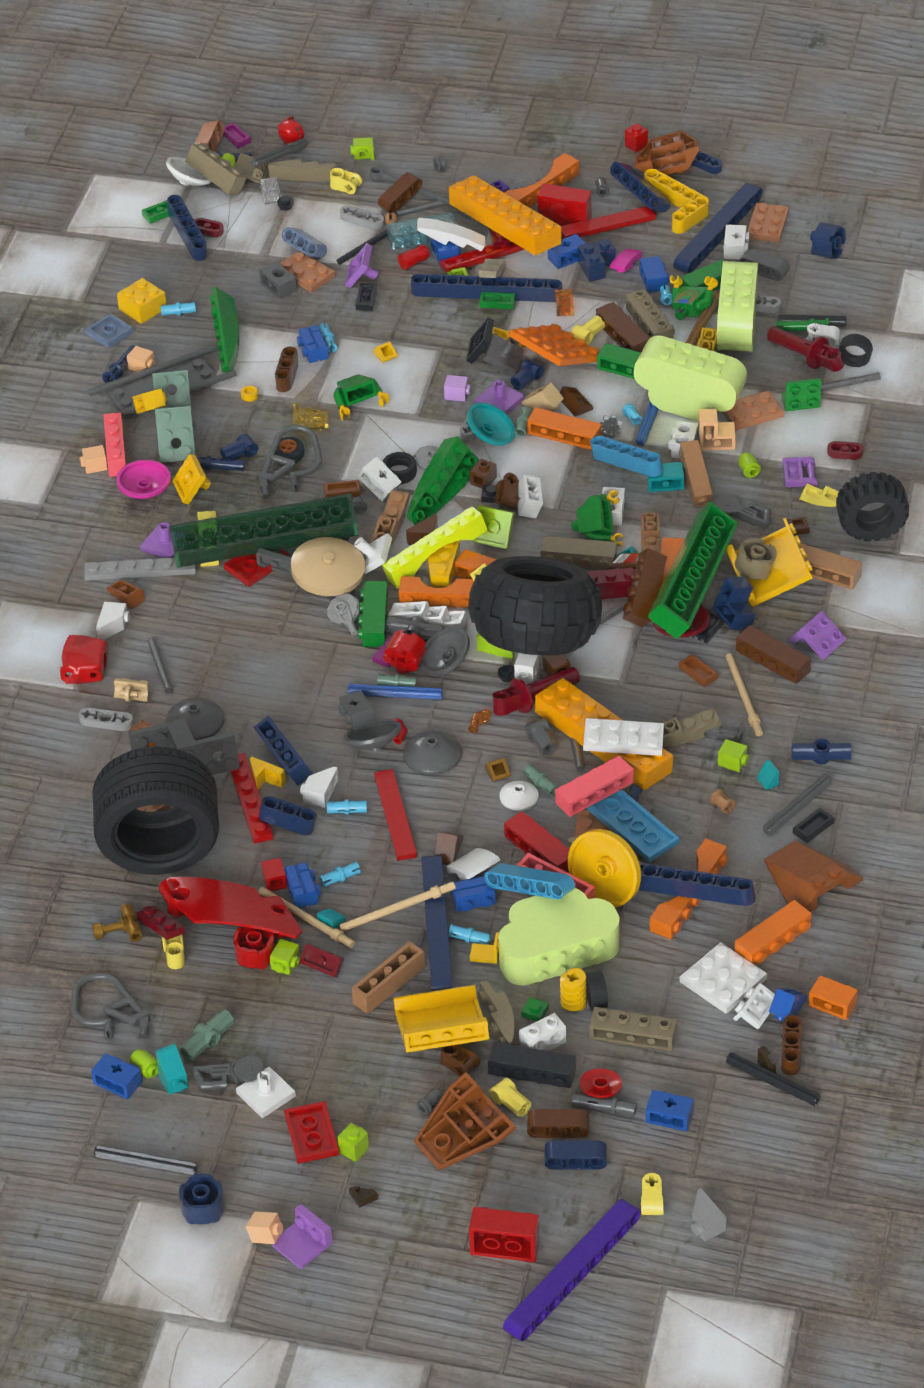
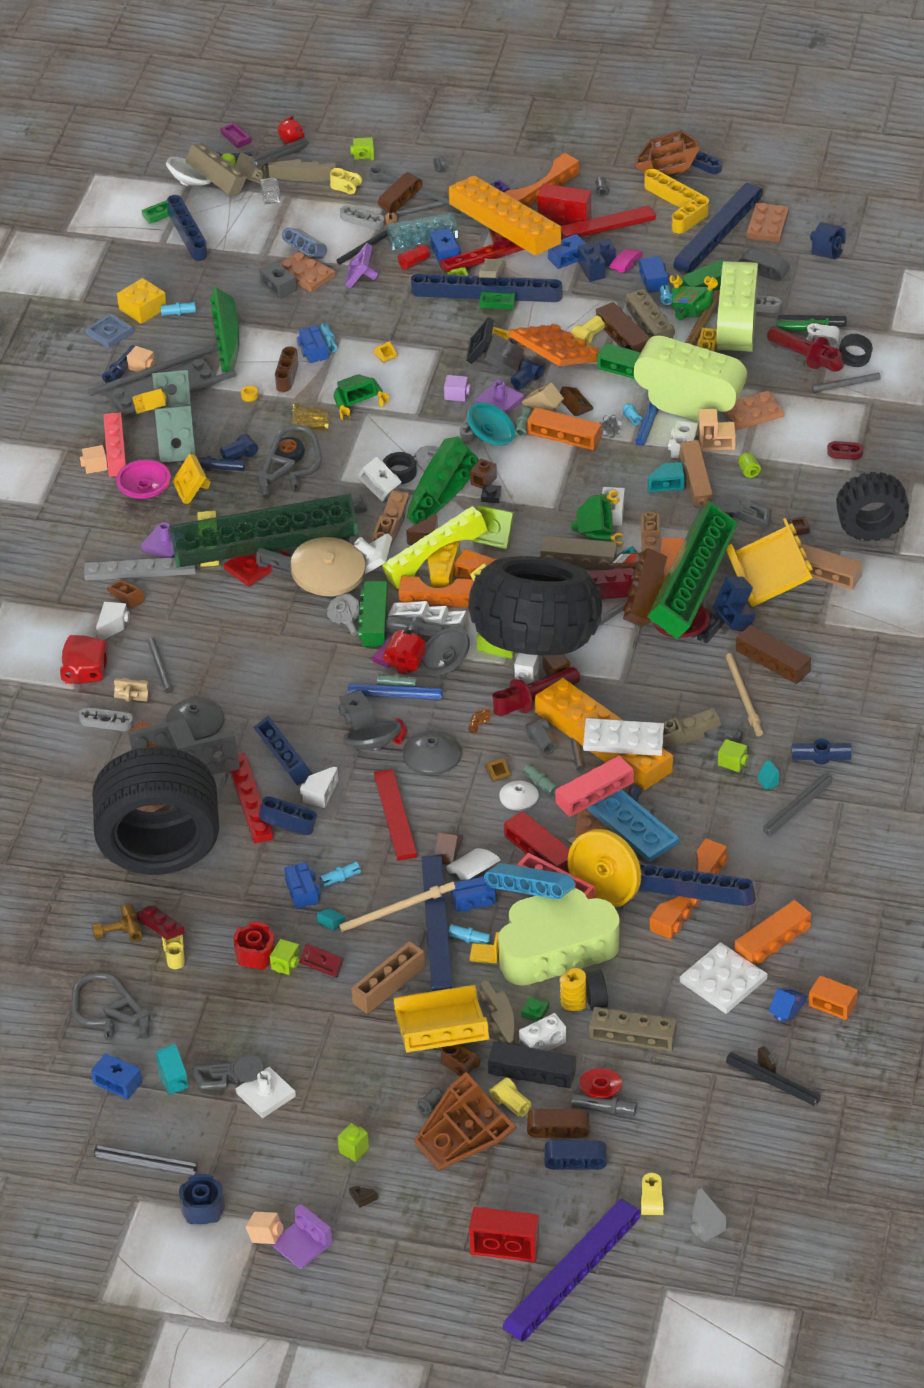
lime brick [130,1049,158,1078] -> none
red panel [159,876,302,939] -> none
sand green piece [179,1009,235,1062] -> none
nougat beam [194,120,224,152] -> none
dark red plate [194,218,224,238] -> none
yellow slope [250,756,286,790] -> none
tan bar [259,887,355,948] -> none
red brick [261,858,287,892] -> none
black plate [277,196,294,211] -> none
red plate [284,1101,339,1164] -> none
dark orange tile [323,480,361,500] -> none
medium azure pin [327,799,367,815] -> none
black plate [355,283,377,311] -> none
white slope [417,217,485,251] -> none
reddish brown piece [495,472,519,509] -> none
black plate [498,665,515,682] -> none
white brick [517,475,543,519] -> none
clear orange brick [555,289,574,316] -> none
dark azure beam [590,436,663,477] -> none
dark blue beam [610,162,670,213] -> none
red brick [625,123,648,153] -> none
blue brick [646,1090,694,1132] -> none
dark orange tile [679,654,719,688] -> none
medium nougat bush [710,789,736,815] -> none
white brick [724,225,749,260] -> none
white bracket [733,983,775,1030] -> none
dark tan brick [735,538,777,580] -> none
dark orange wedge [764,841,863,912] -> none
green bracket [781,378,822,411] -> none
reddish brown beam [781,1015,802,1076] -> none
medium lavender plate [782,457,818,487] -> none
medium lavender bracket [789,611,846,660] -> none
black tile [793,808,835,843] -> none
light yellow slope [800,483,839,507] -> none

